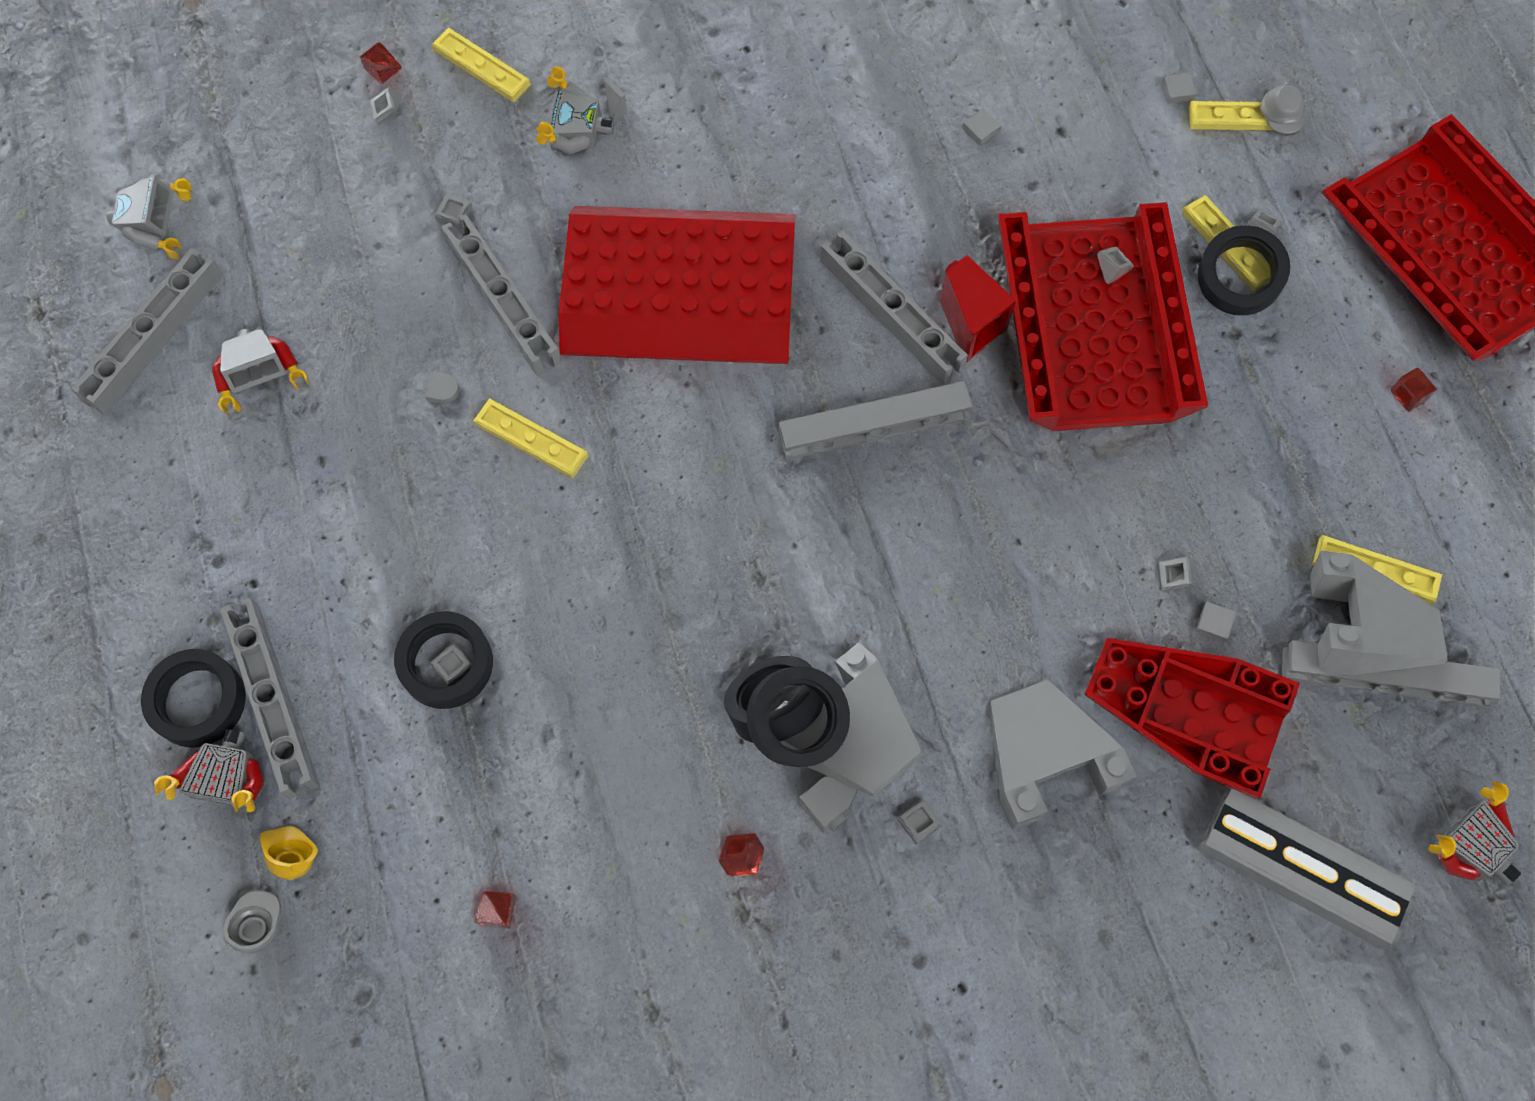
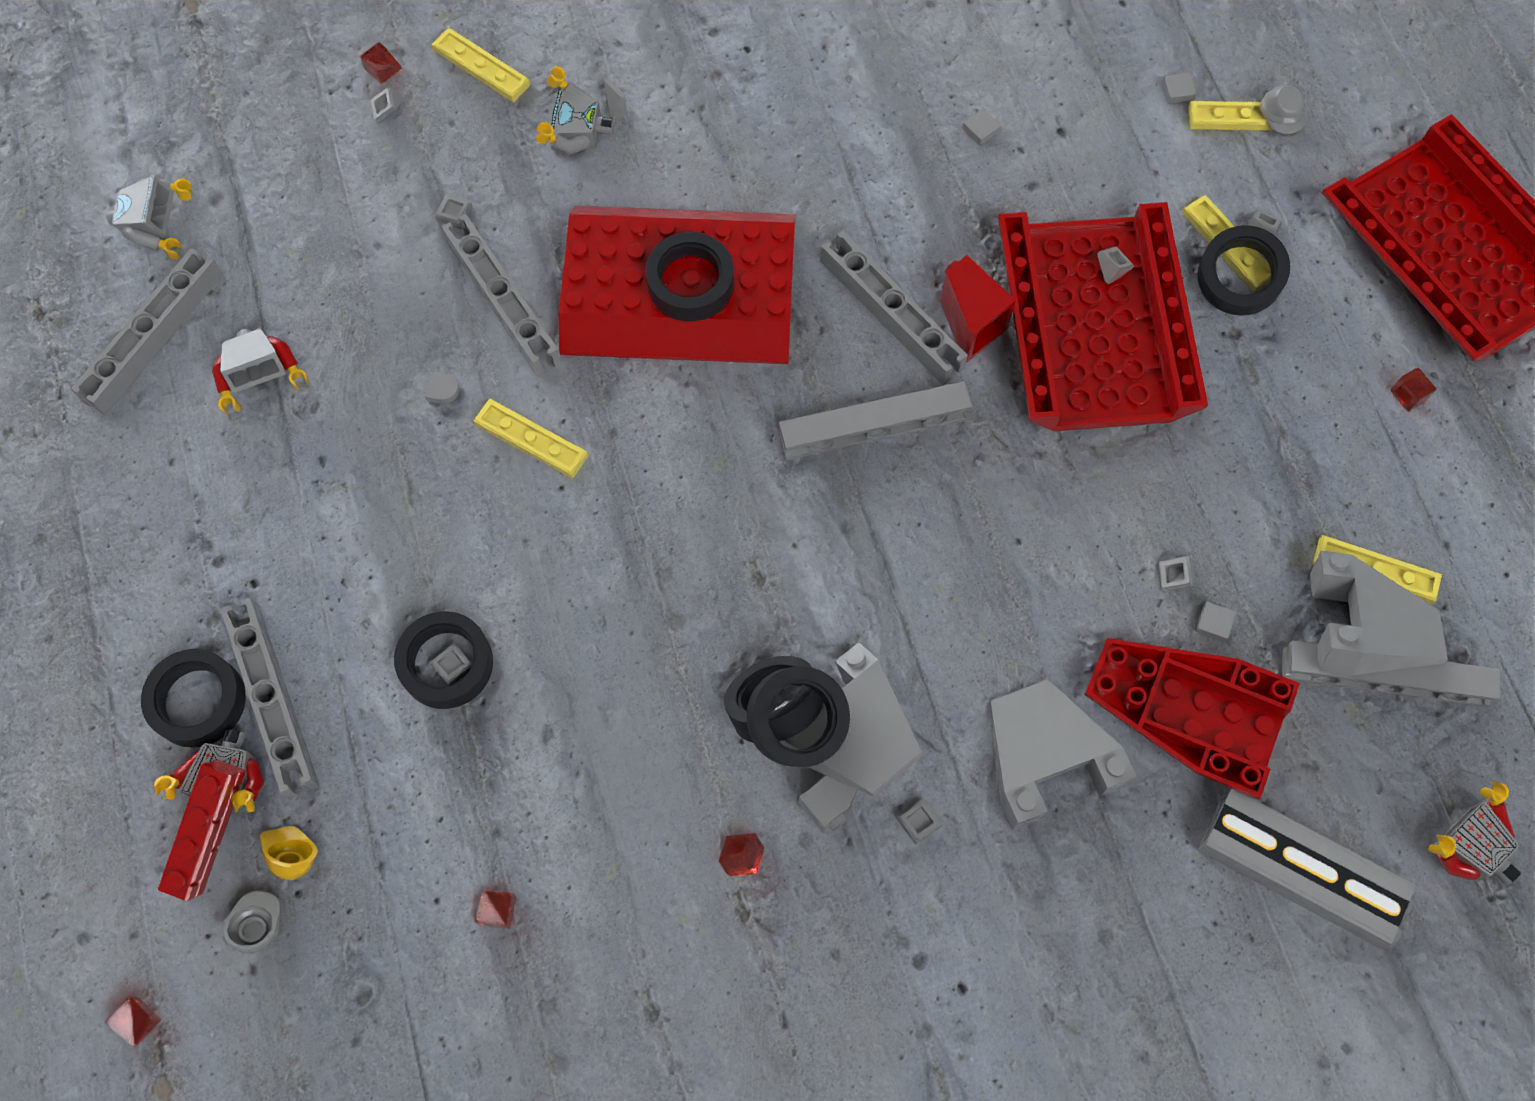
none -> clear red slope [105,996,161,1047]
none -> red brick [157,760,246,901]
none -> black tyre [646,232,734,321]

